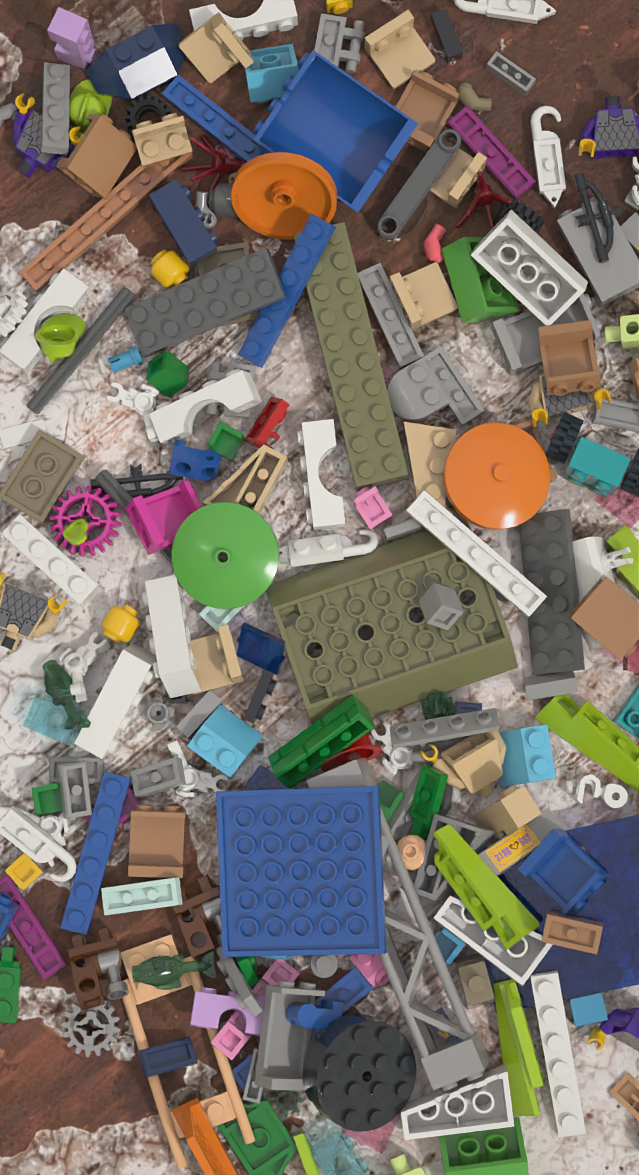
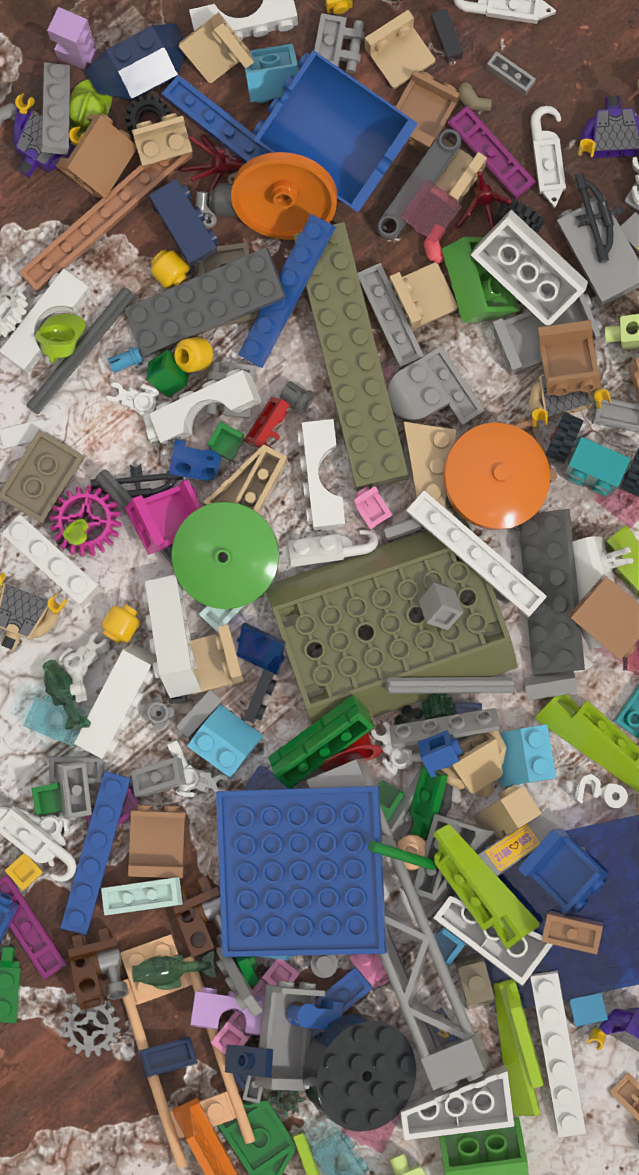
none -> yellow head [174,337,214,373]
none -> dark blue plate [225,1044,273,1077]
none -> dark grey bush [279,381,315,415]
none -> green bar [368,841,436,870]
none -> light grey axle [386,677,515,694]
none -> black plant [395,705,423,725]
none -> clear pink piece [401,180,462,243]
none -> blue brick [418,730,463,778]

